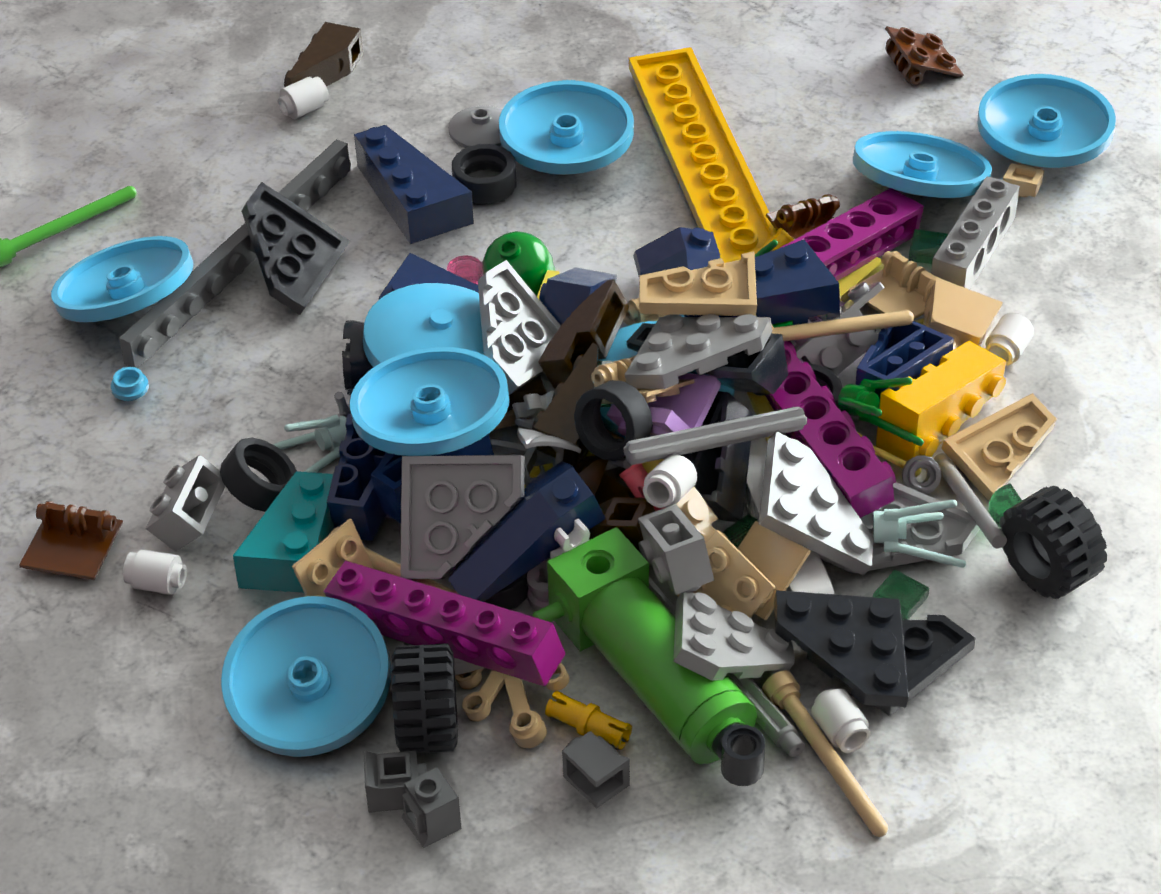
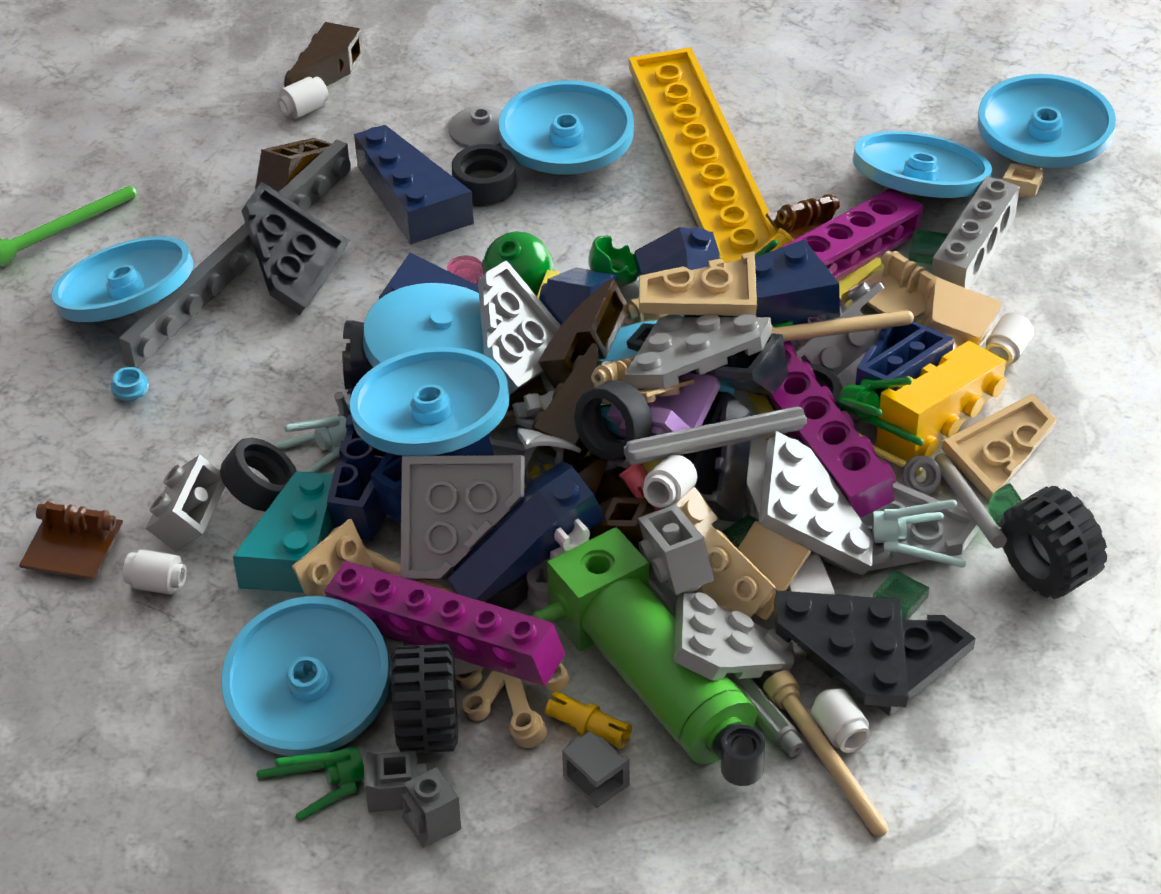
reddish brown hinge [885,26,964,85] -> none
none -> dark brown slope [255,138,332,192]
none -> green plant [256,746,365,821]
none -> green hair [588,235,639,286]

